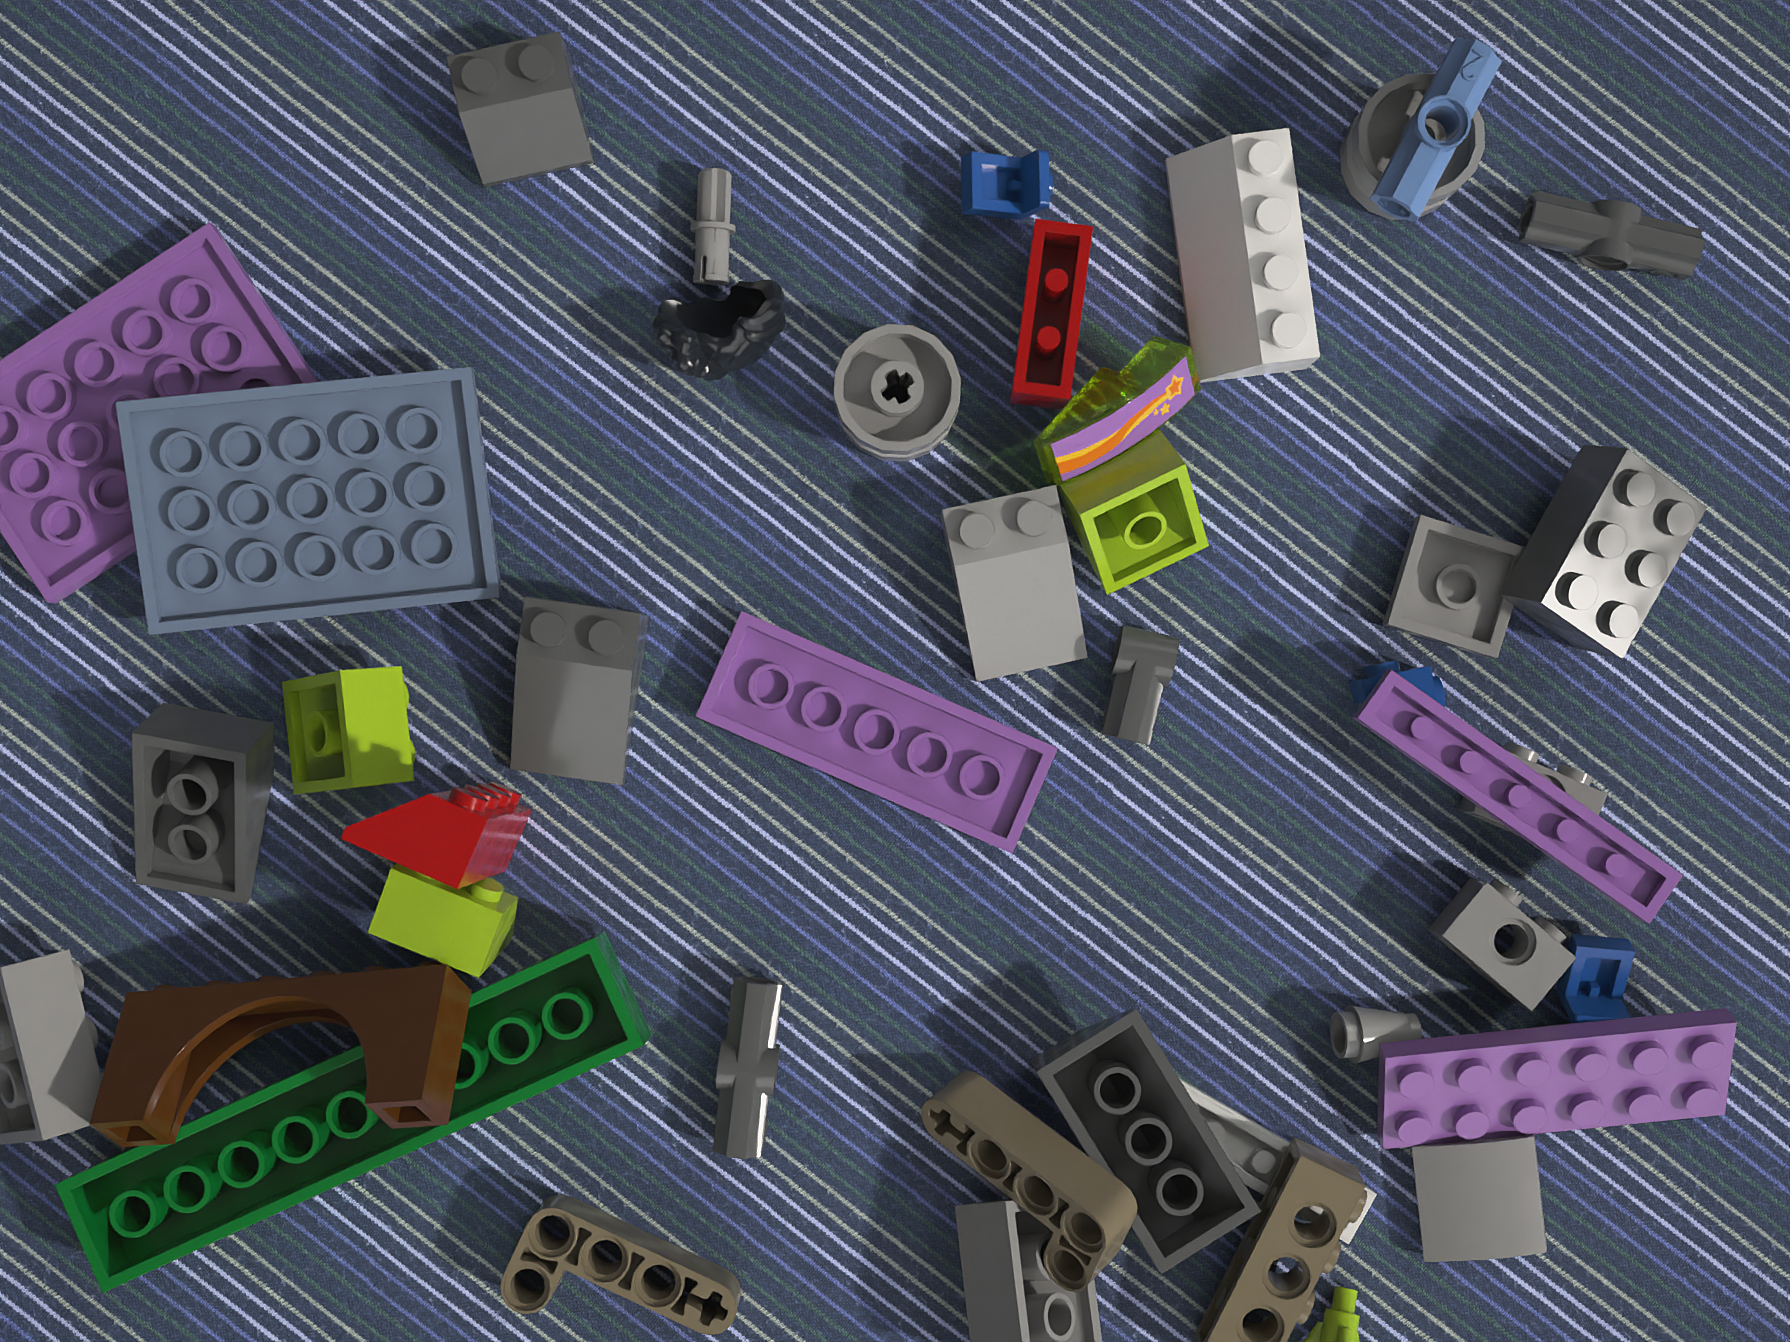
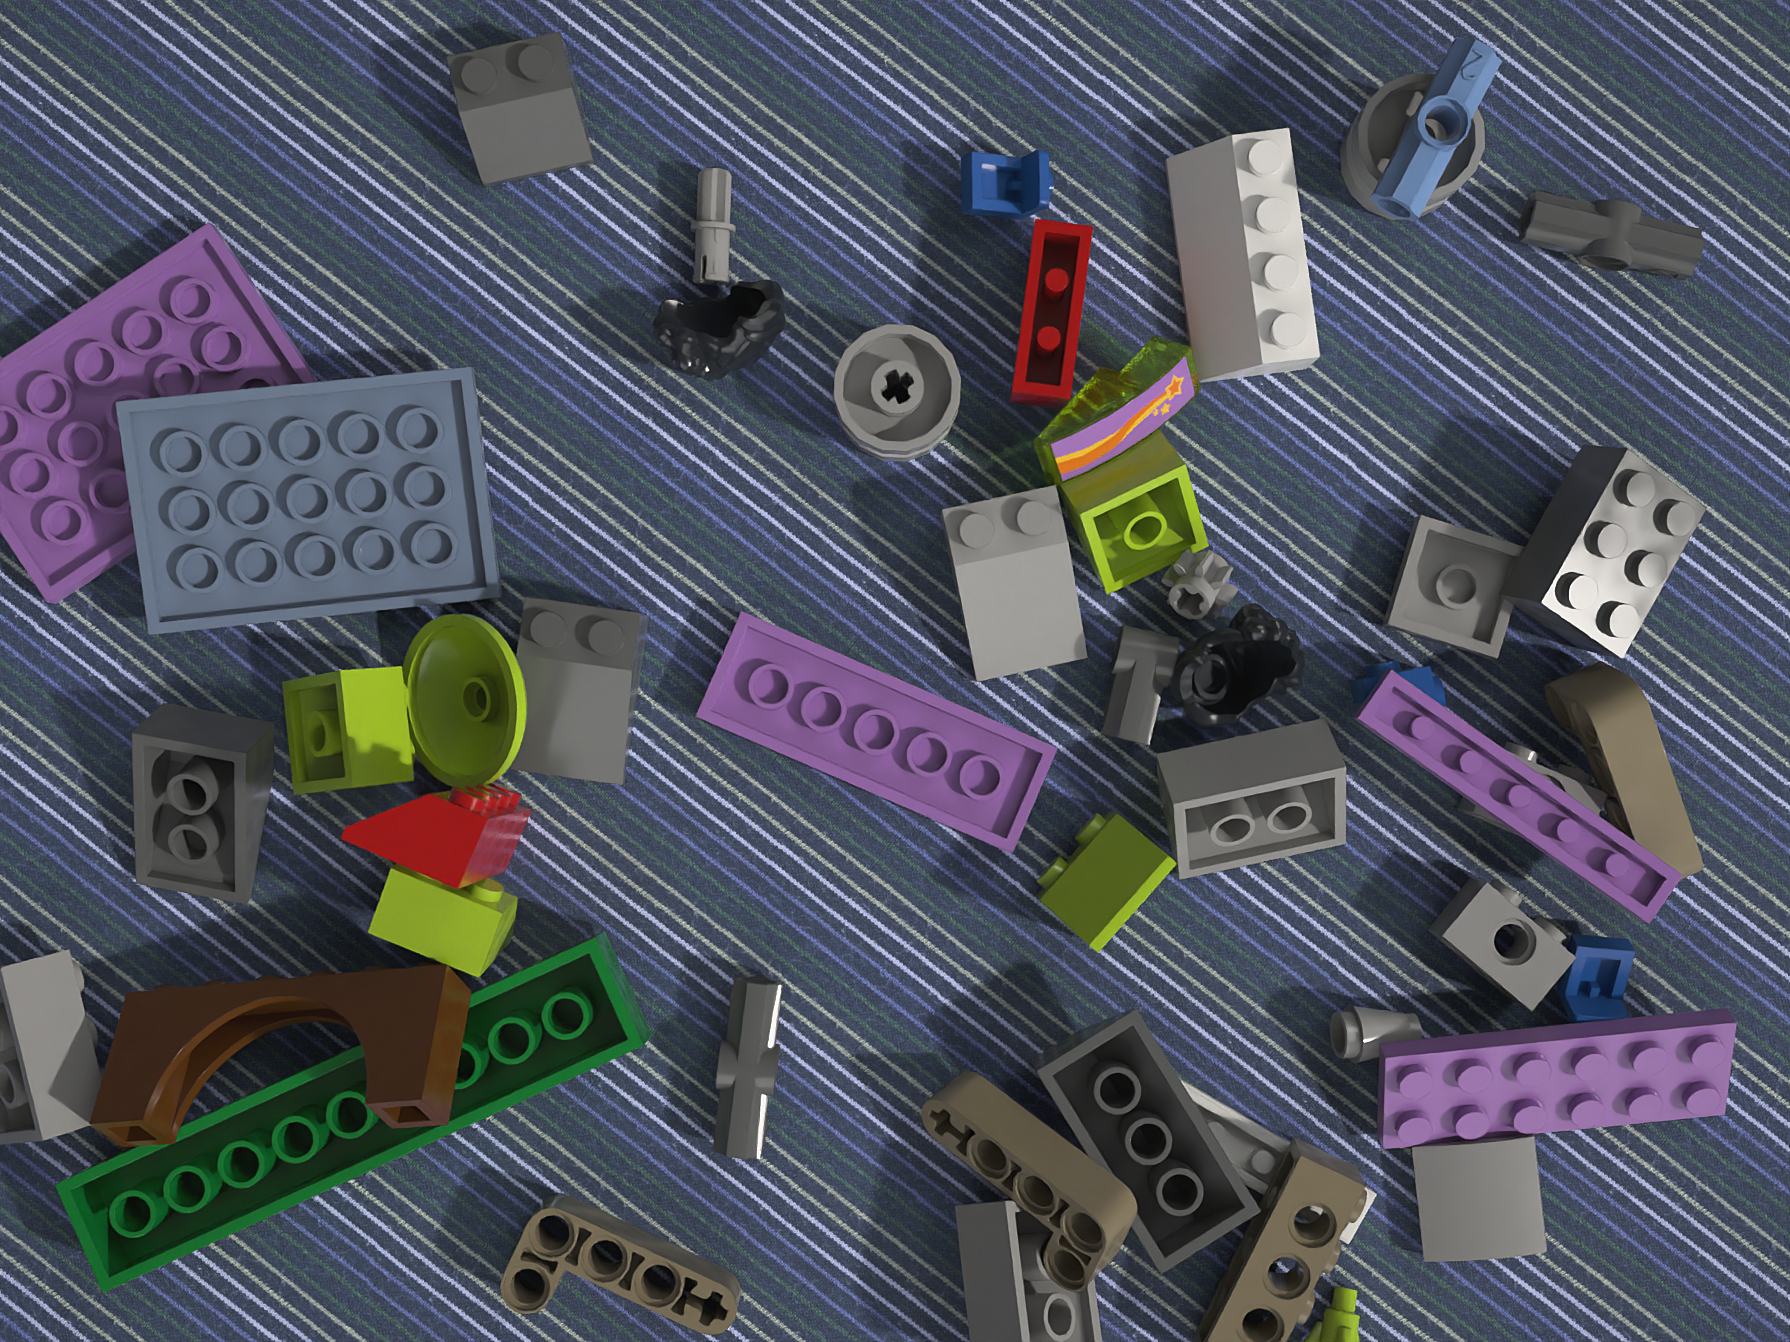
none -> lime dish [402,614,527,788]
none -> lime slope [1036,811,1177,953]
none -> light grey slope [1156,718,1346,880]
none -> light grey gear [1161,549,1238,621]
none -> black hair [1170,603,1305,728]
none -> dark tan beam [1544,660,1703,880]

